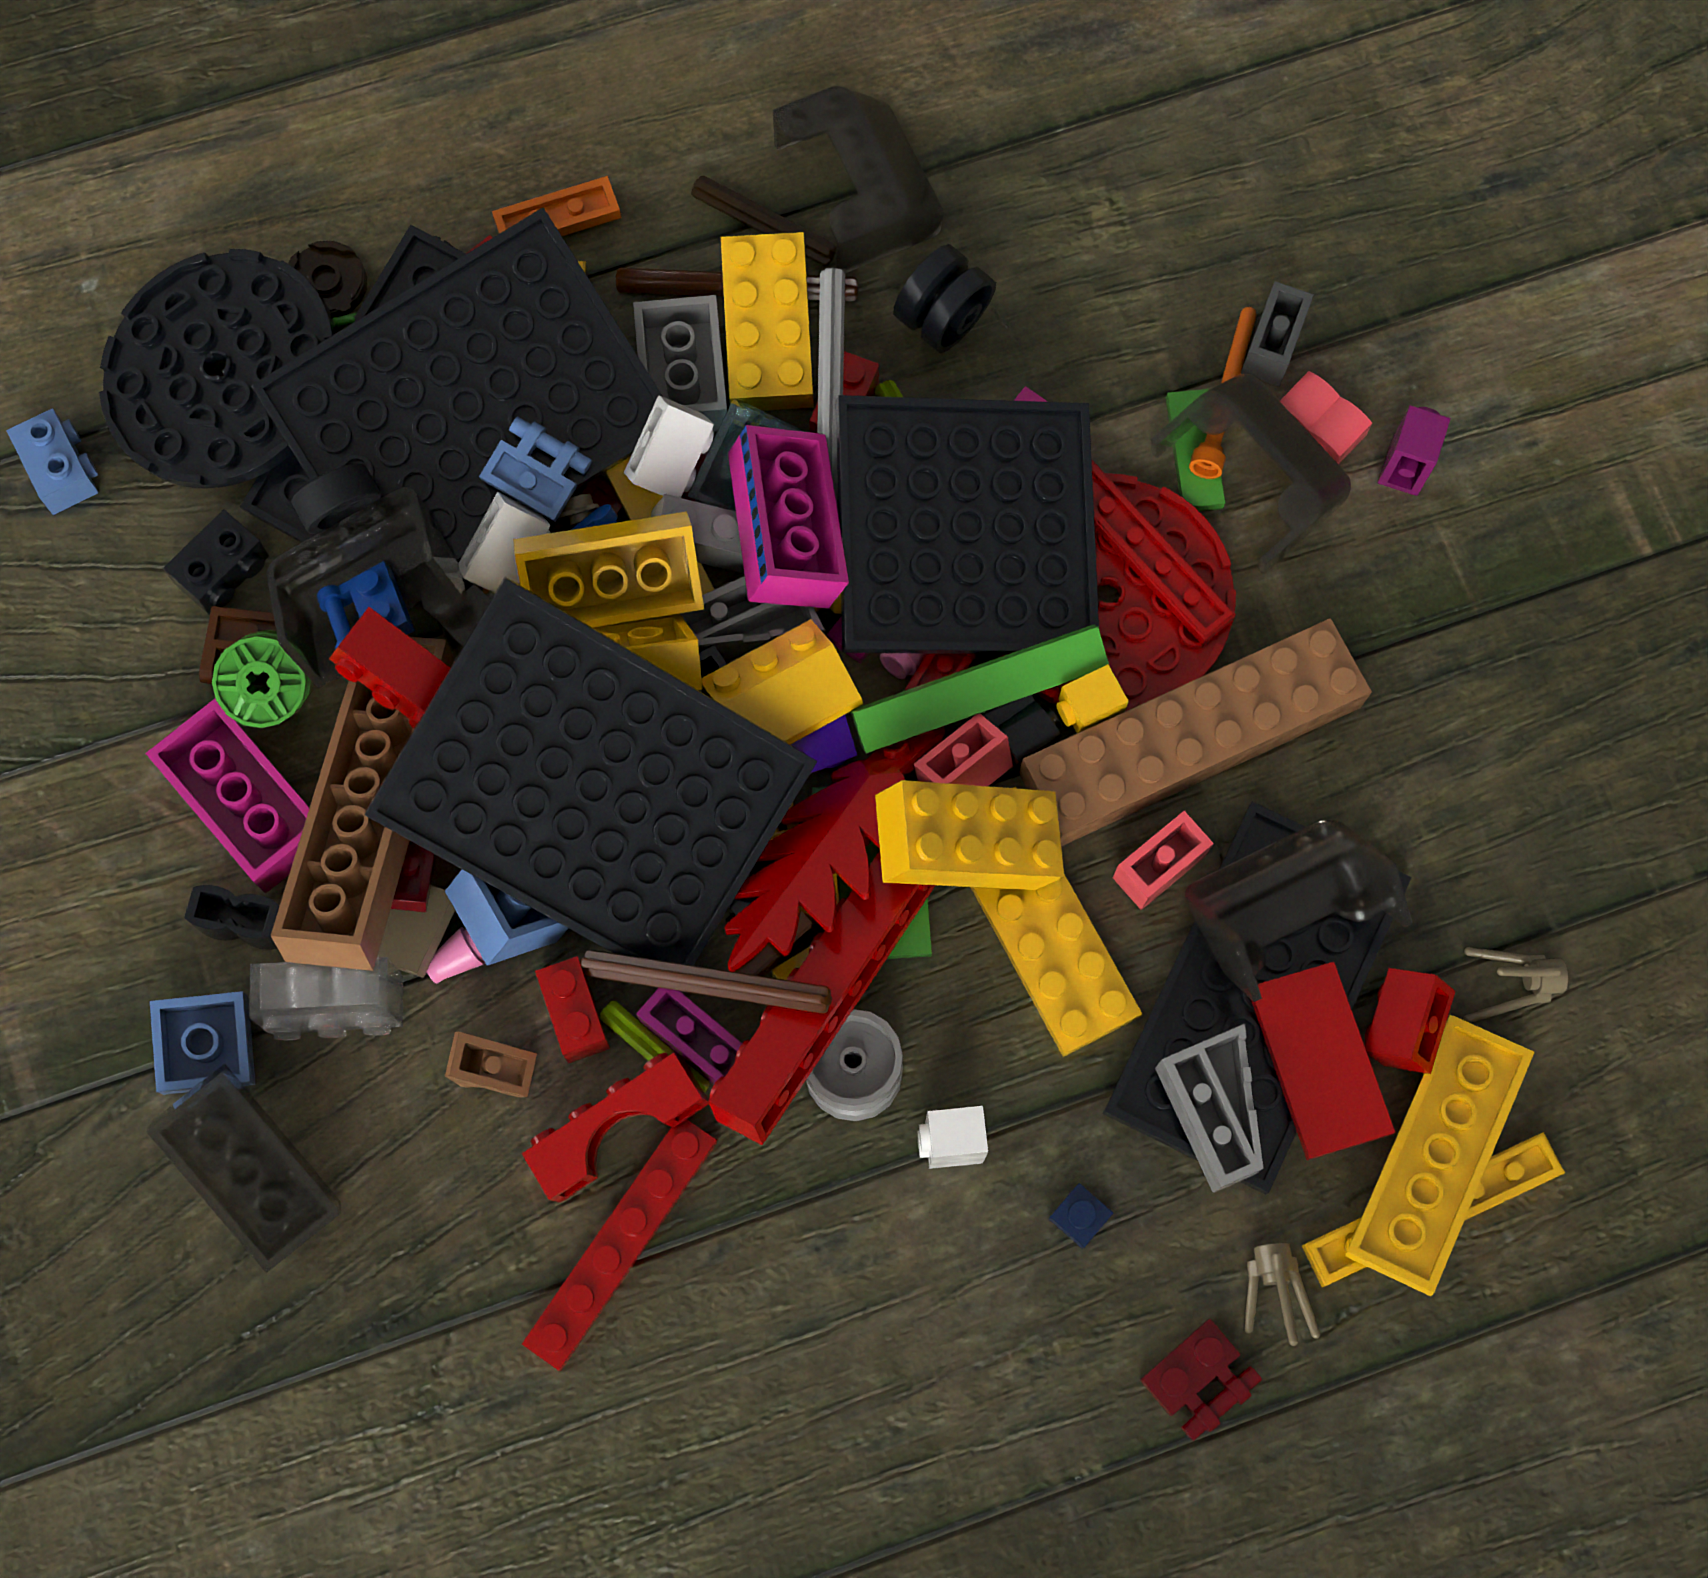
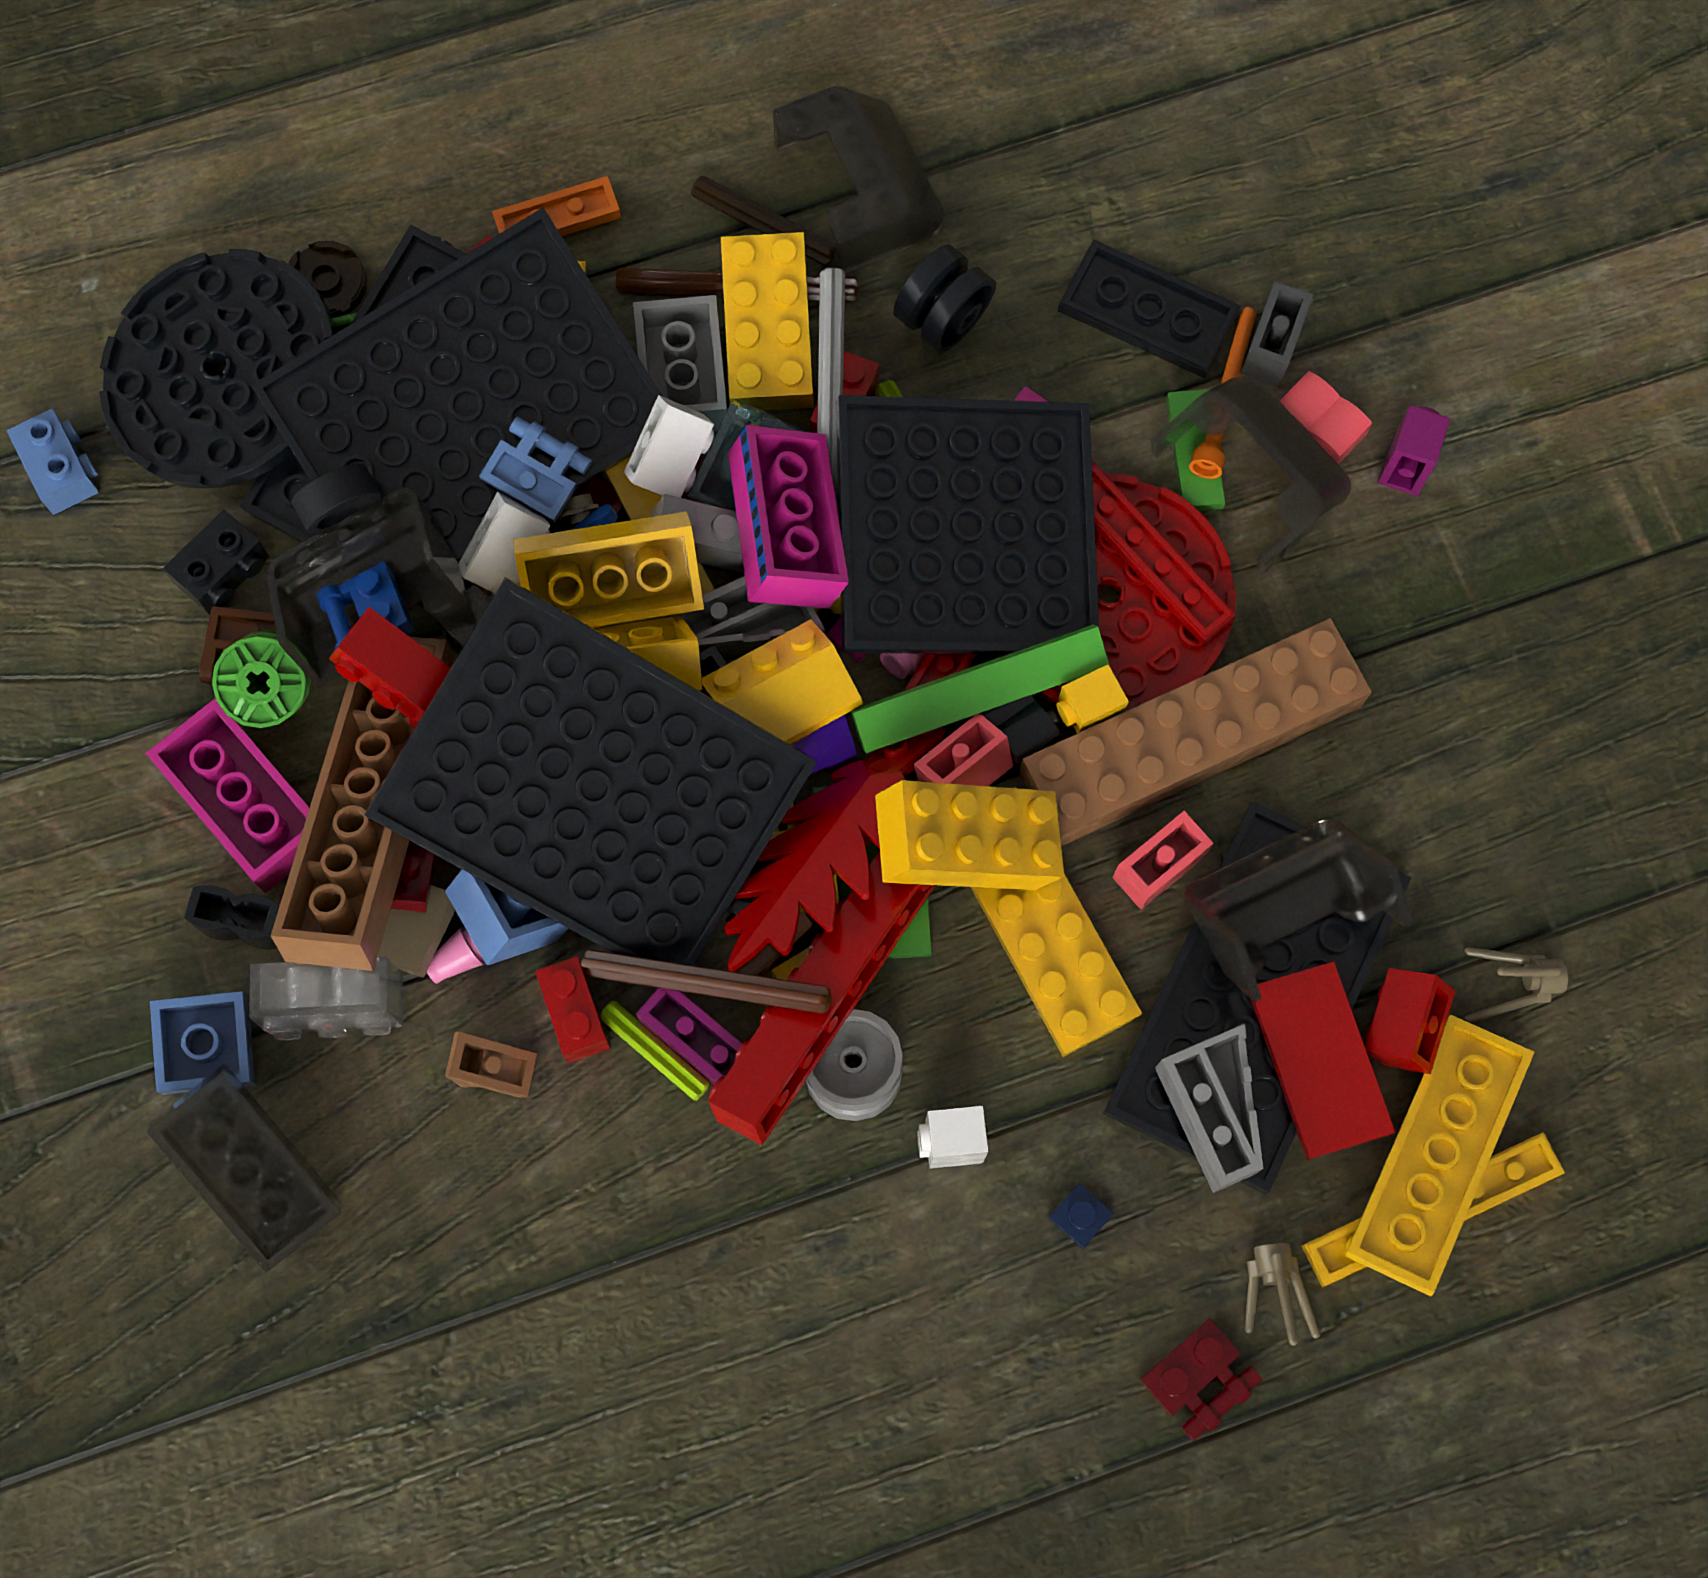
red arch [521,1052,709,1203] -> none
red plate [521,1119,717,1371] -> none
none -> black tile [1058,239,1241,378]

